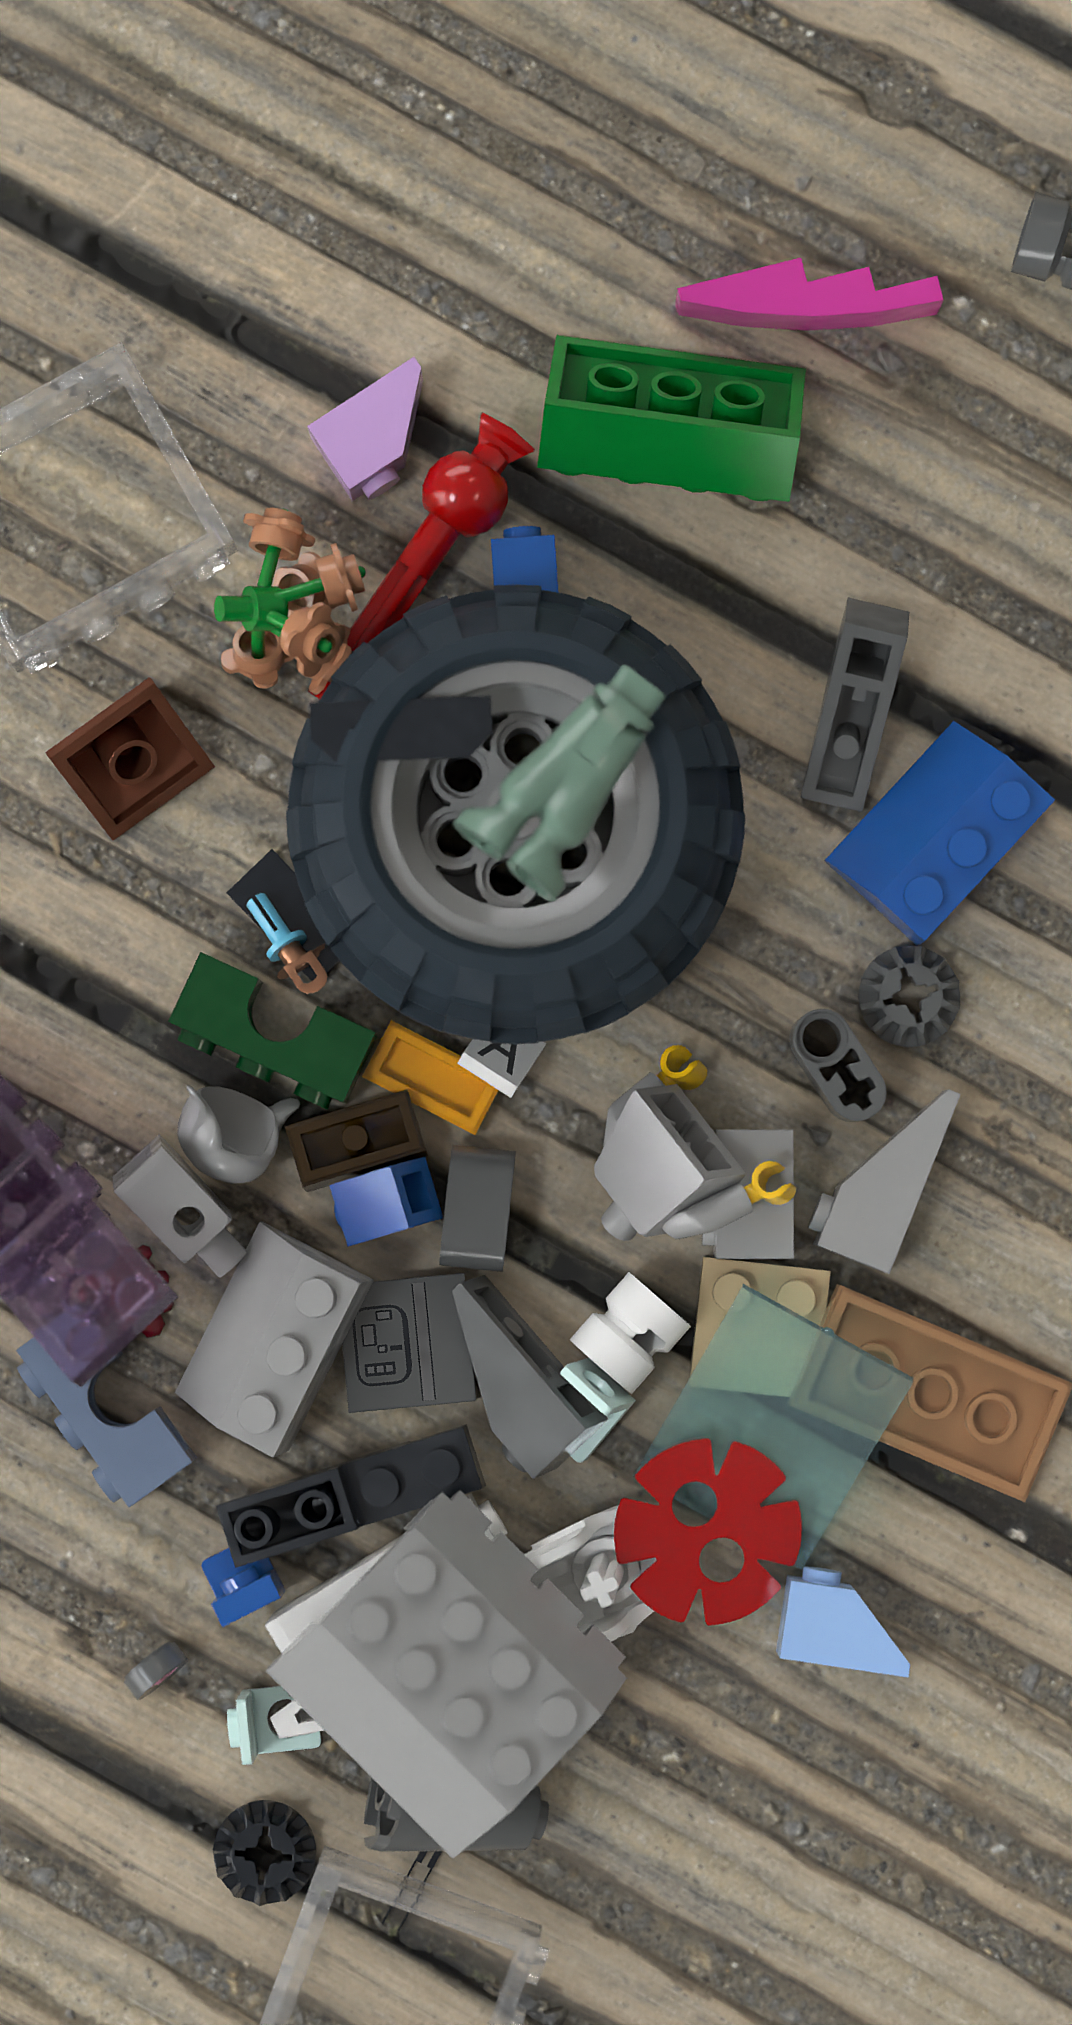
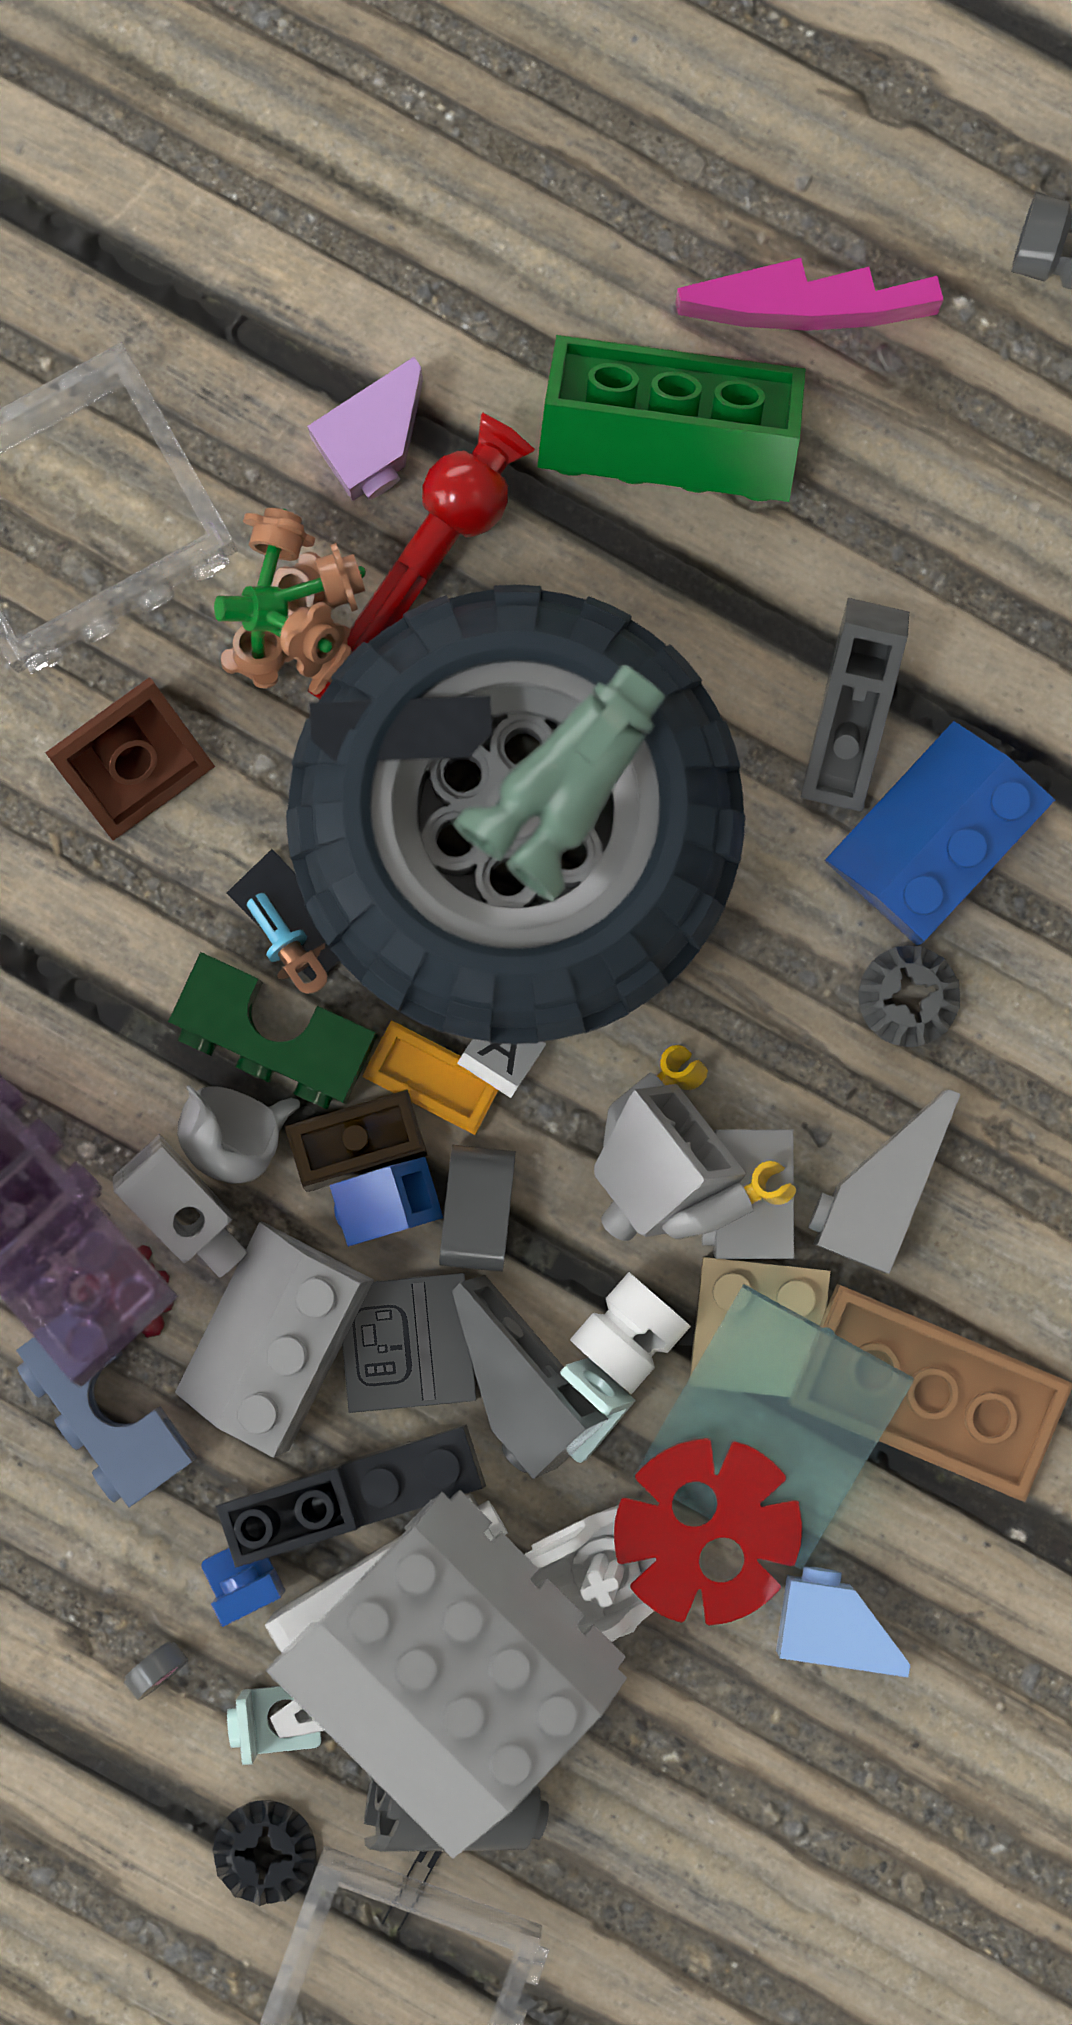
blue brick [491,526,559,593] -> none
dark grey beam [789,1009,886,1122] -> none

